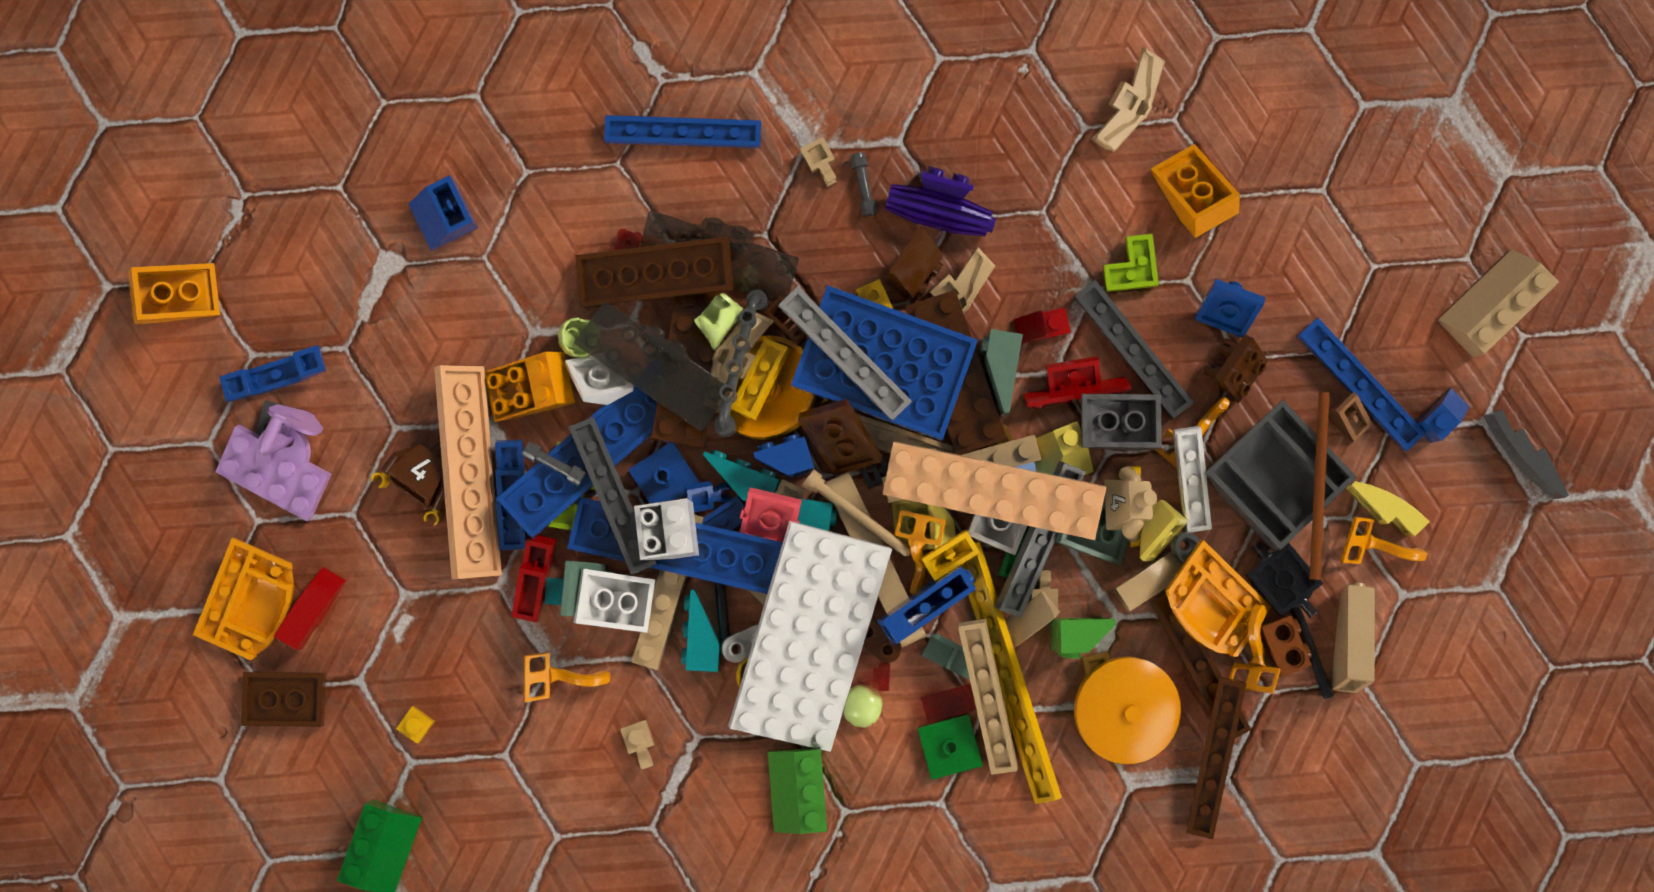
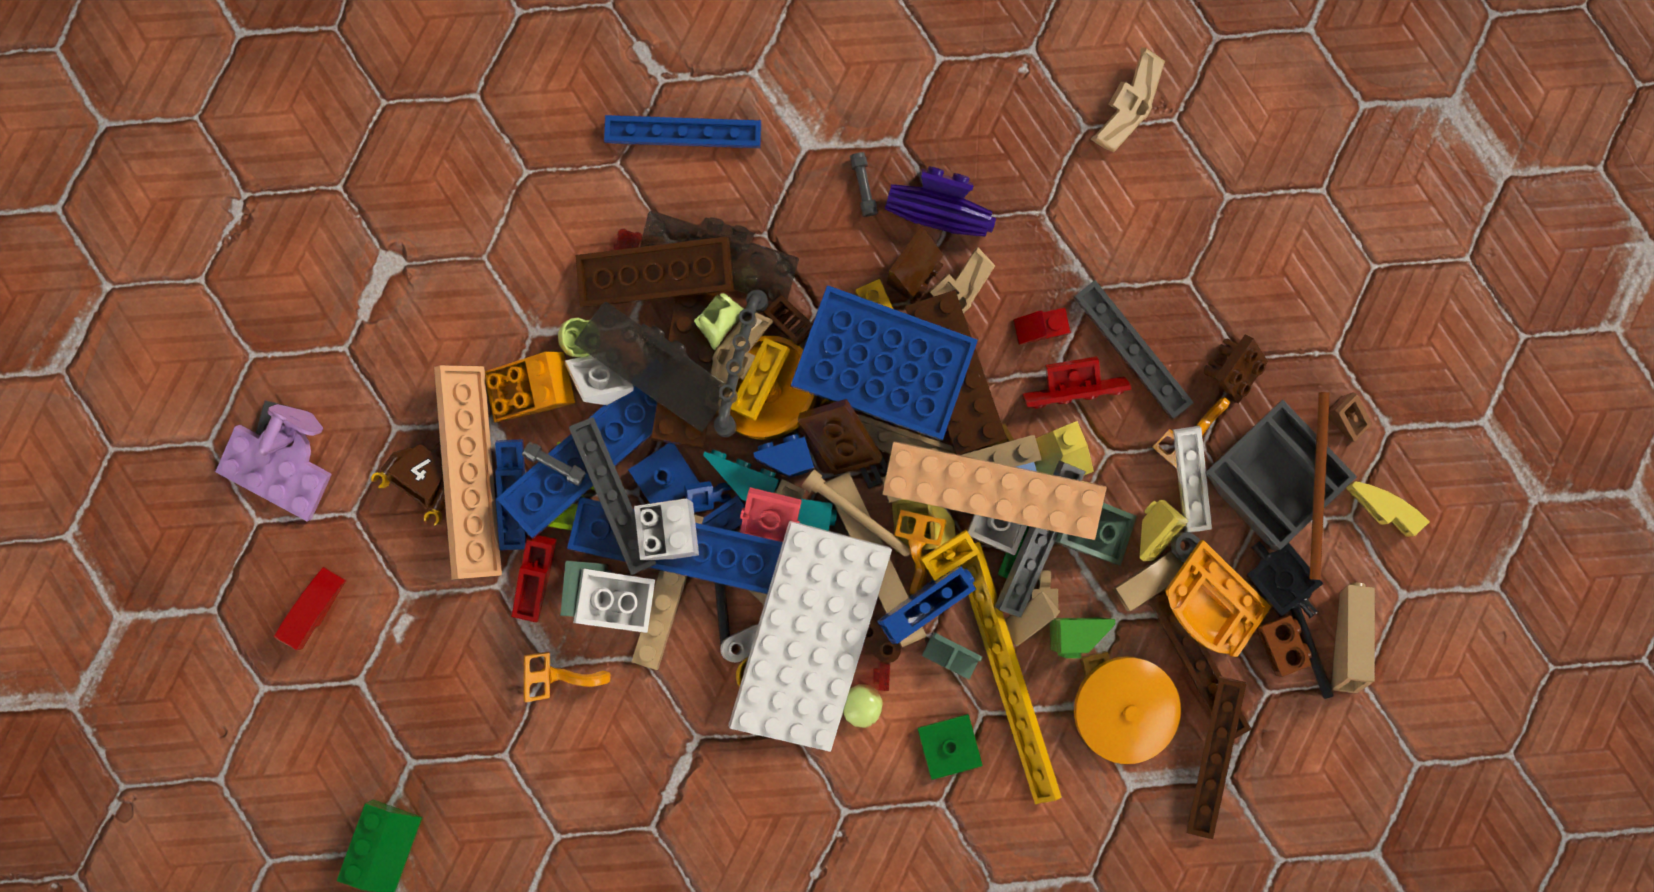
light orange slope [128,263,220,324] -> none
light orange slope [193,537,294,660] -> none
blue slope [219,345,326,402] -> none
reddish brown plate [241,672,326,727] -> none
yellow plate [396,706,435,744] -> none
blue slope [408,175,478,251] -> none
teal tile [545,578,564,605] -> none
tan plate [620,720,655,770] -> none
teal slope [681,590,720,672] -> none
bright green slope [768,748,827,834] -> none
light grey plate [779,286,912,421] -> none
tan plate [800,137,837,187] -> none
clear red tile [920,683,977,723] -> none
tan plate [958,619,1018,775] -> none
sand green slope [978,329,1023,418] -> none
flat silver slope [1081,394,1162,450] -> none
lime plate [1102,234,1159,292] -> none
tan torso [1104,466,1157,547] -> none
light orange slope [1151,144,1240,238] -> none
blue tile [1194,279,1266,338] -> none
light orange piece [1229,604,1280,694] -> none
blue plate [1297,317,1426,452] -> none
light orange piece [1340,517,1428,564] -> none
blue slope [1416,388,1470,443] -> none
tan slope [1437,249,1559,358] -> none
dark grey slope [1483,409,1569,499] -> none

